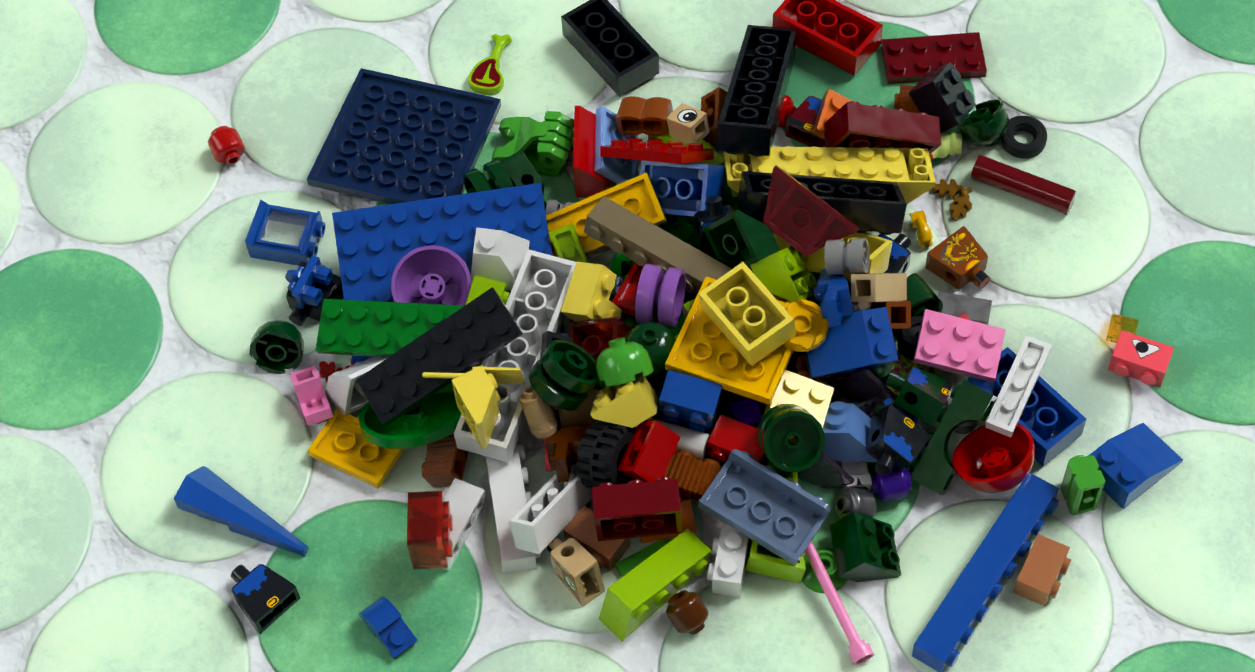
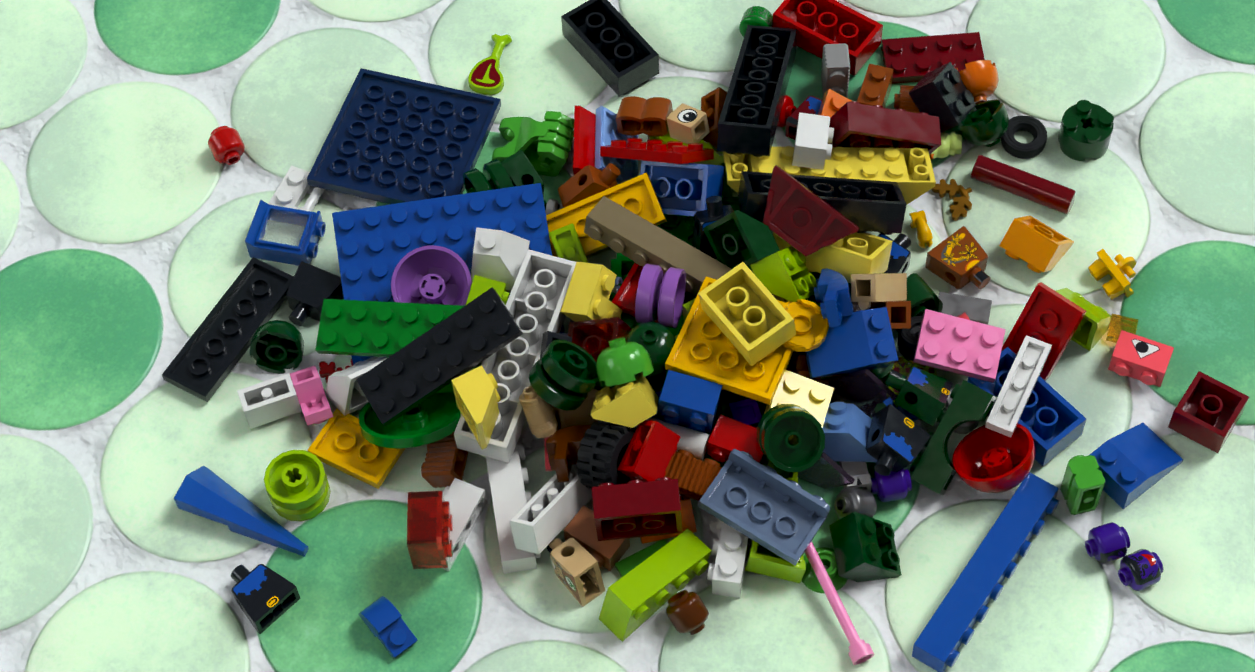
blue hips [285,255,333,309] -> none
light yellow piece [422,367,524,384] -> none
light grey wheel [824,238,870,276] -> none
nougat brick [1013,534,1072,606] -> none
none -> black plate [162,257,294,402]
none -> white brick [237,373,302,429]
none -> lime wheel [264,450,331,521]
none -> white plate [268,166,327,212]
none -> dark orange torso [558,163,620,207]
none -> green head [739,6,773,37]
none -> white brick [792,112,834,170]
none -> light grey brick [821,43,850,98]
none -> dark orange brick [857,64,894,108]
none -> orange cylinder [955,60,999,105]
none -> light orange slope [999,216,1074,273]
none -> red plate [1001,282,1087,380]
none -> lime slope [1056,288,1112,351]
none -> dark green brick [1058,100,1114,161]
none -> dark purple head [1085,522,1130,563]
none -> yellow hips [1088,249,1136,300]
none -> head [1118,549,1164,591]
none -> dark red brick [1168,371,1249,453]

